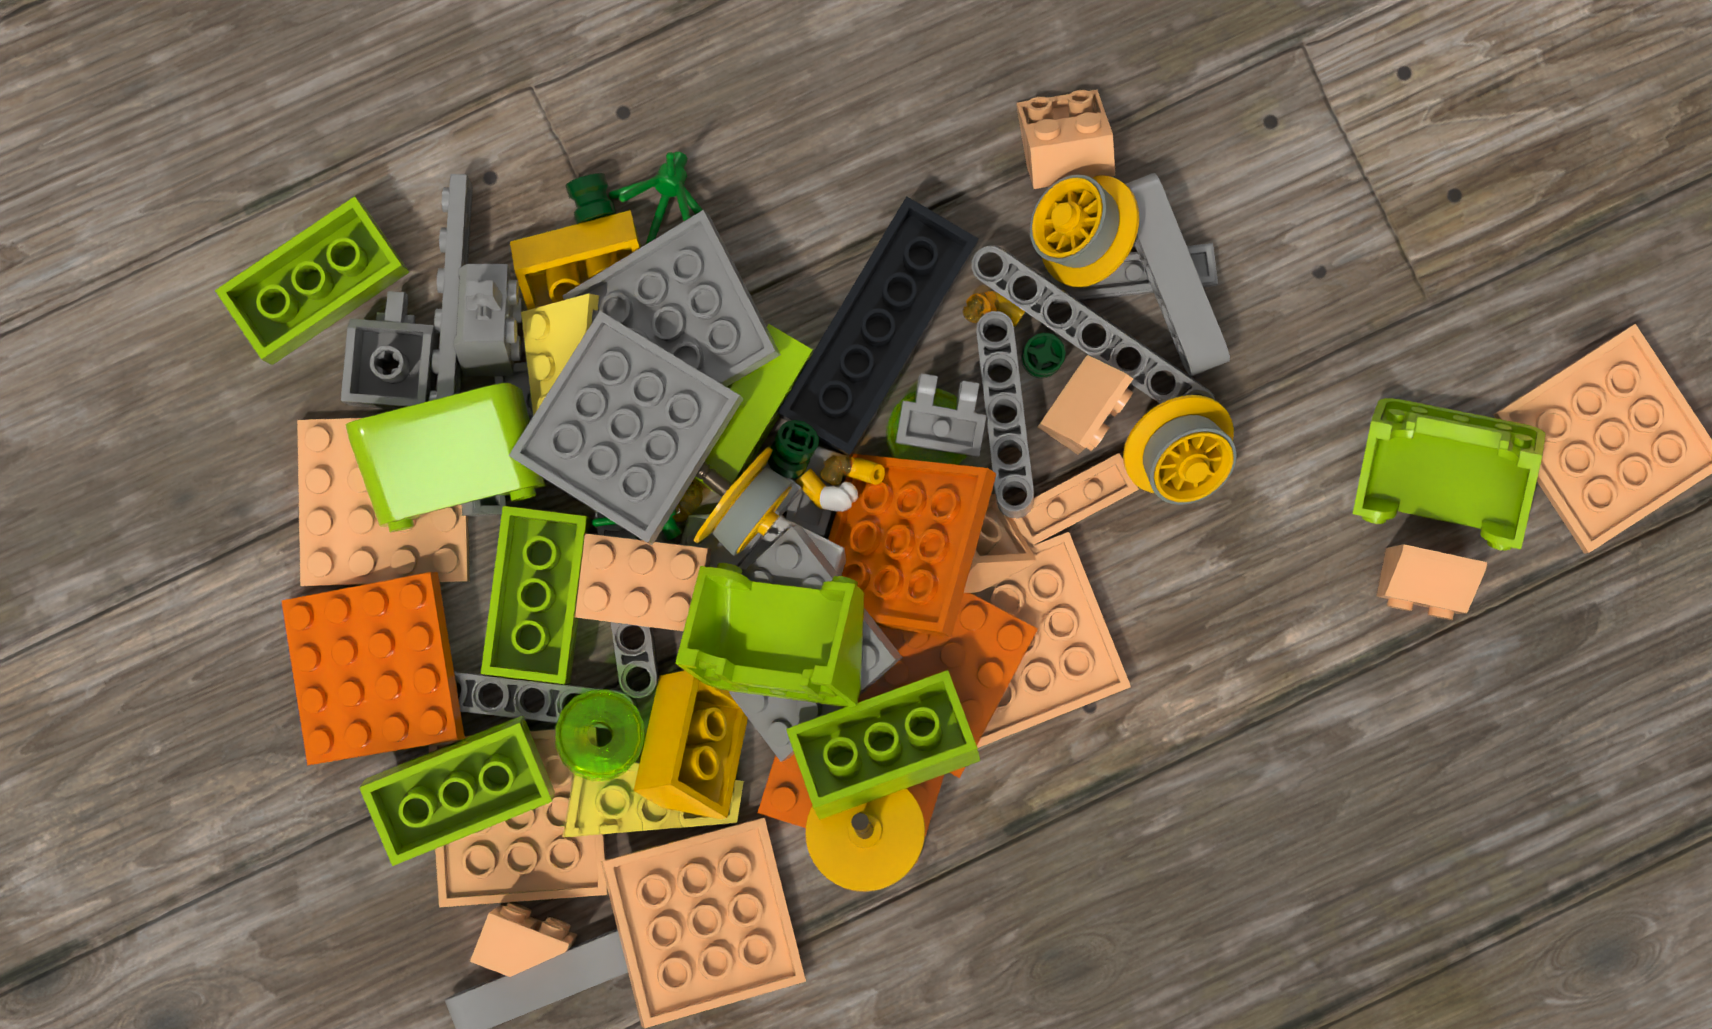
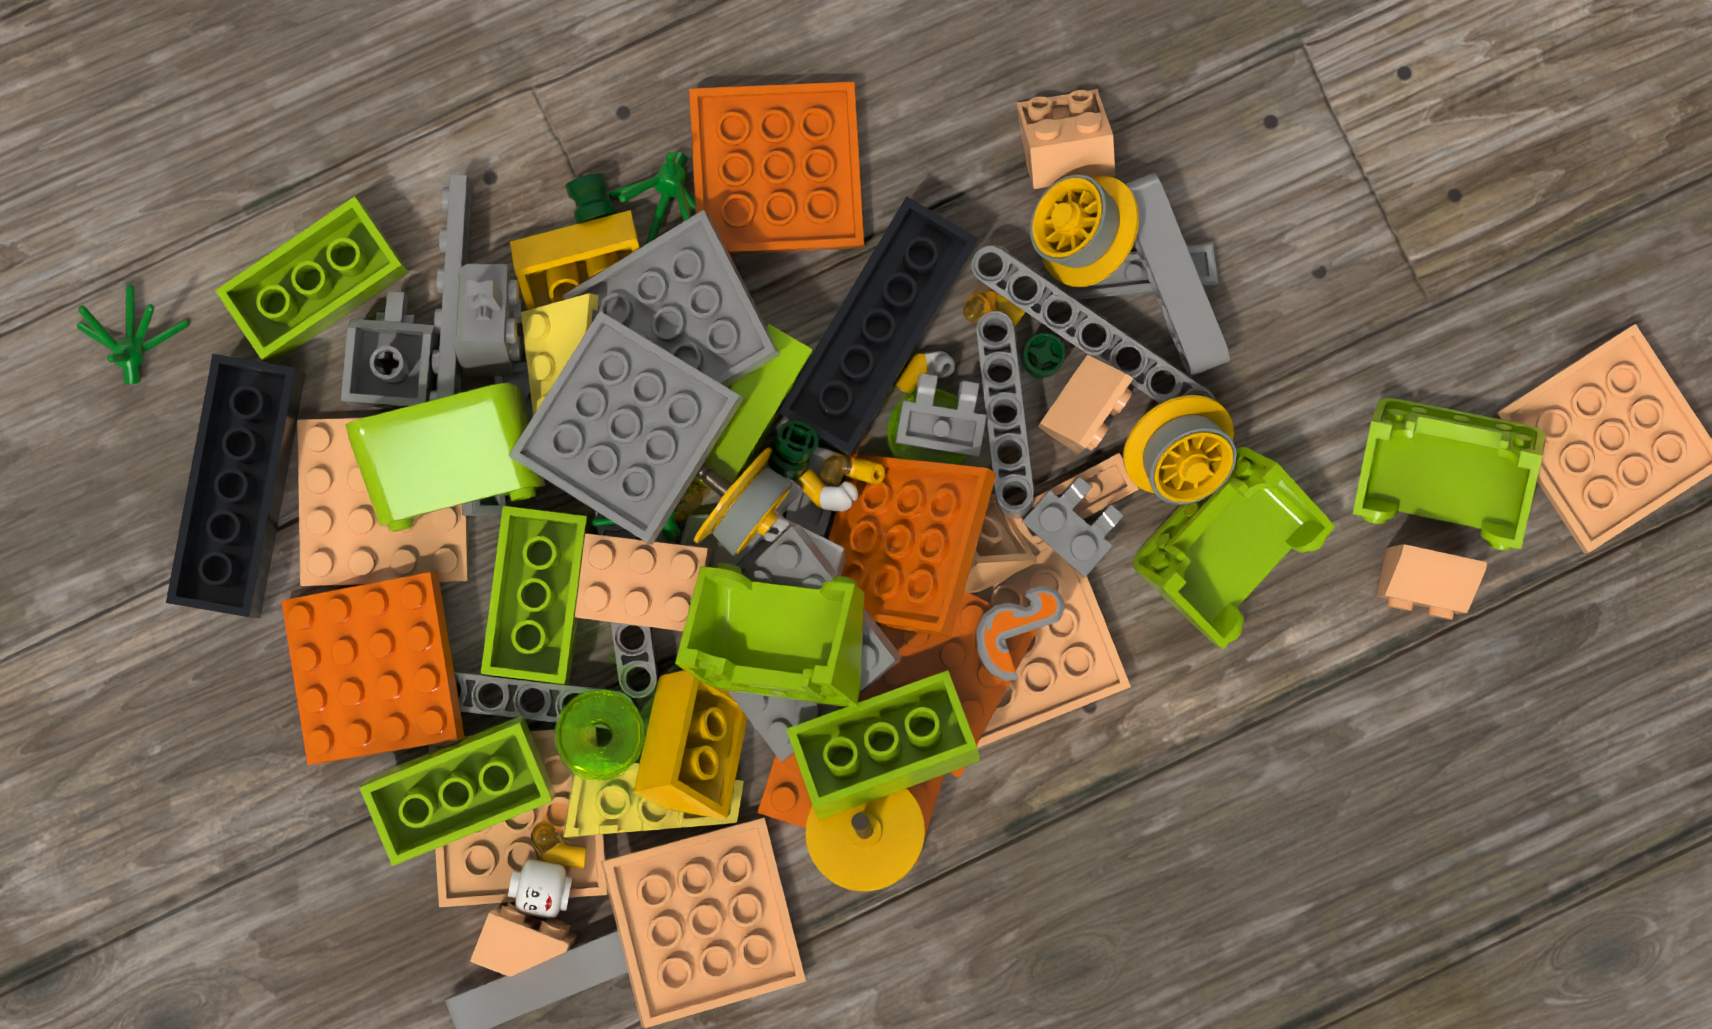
none -> green plant [77,285,189,385]
none -> black brick [166,354,306,618]
none -> white head [508,860,572,919]
none -> arm [531,821,587,868]
none -> orange plate [689,82,864,254]
none -> arm [894,351,955,396]
none -> light grey animal [974,586,1065,680]
none -> light grey plate [1022,476,1124,577]
none -> lime windscreen [1132,447,1336,650]

